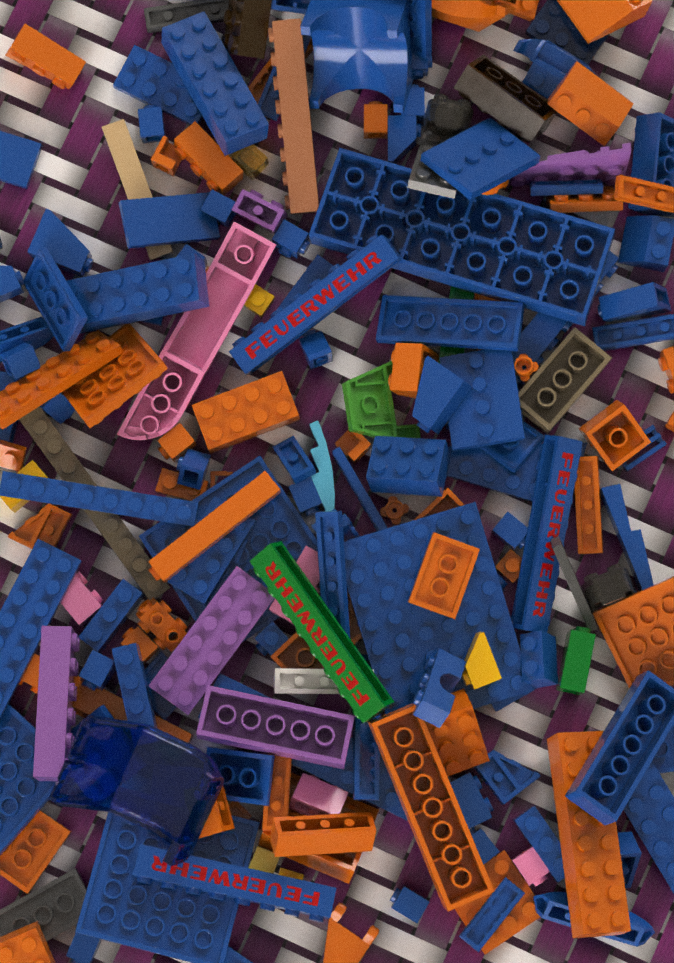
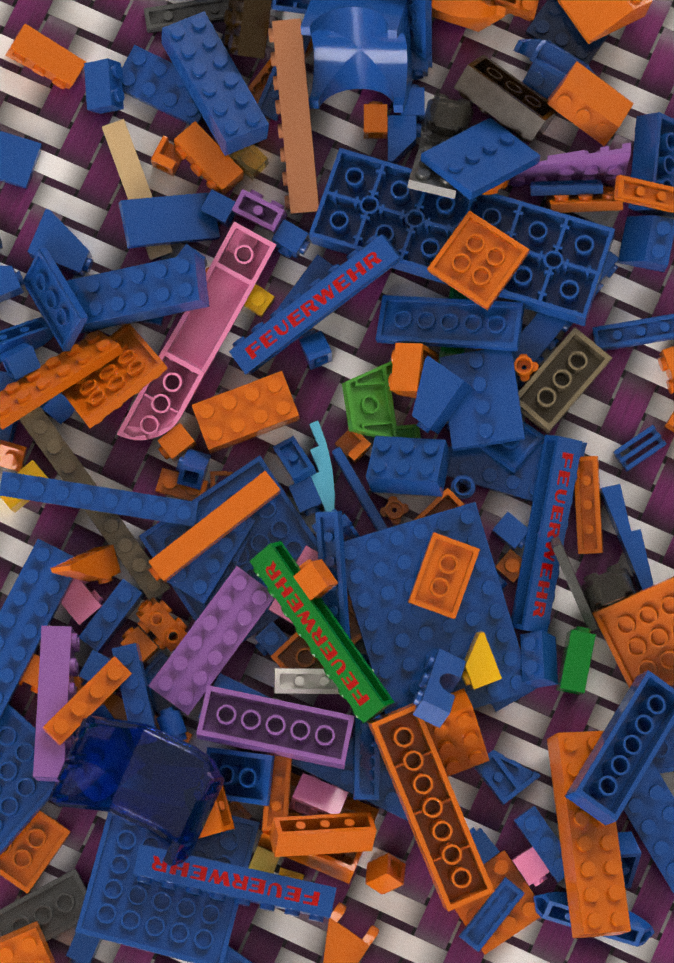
orange wing [8,504,72,549] -> none
blue brick [138,105,166,144] -> none
blue brick [390,885,430,923] -> none
blue brick [450,772,494,829] -> none
orange slope [578,400,651,471] -> none
blue slope [597,282,671,323] -> none
none -> orange plate [42,656,132,746]
none -> orange slope [51,545,121,584]
none -> blue brick [84,58,125,114]
none -> blue brick [156,707,187,745]
none -> orange brick [293,559,338,601]
none -> orange panel [365,853,405,894]
none -> orange plate [427,210,530,311]
none -> blue cone [451,475,476,499]

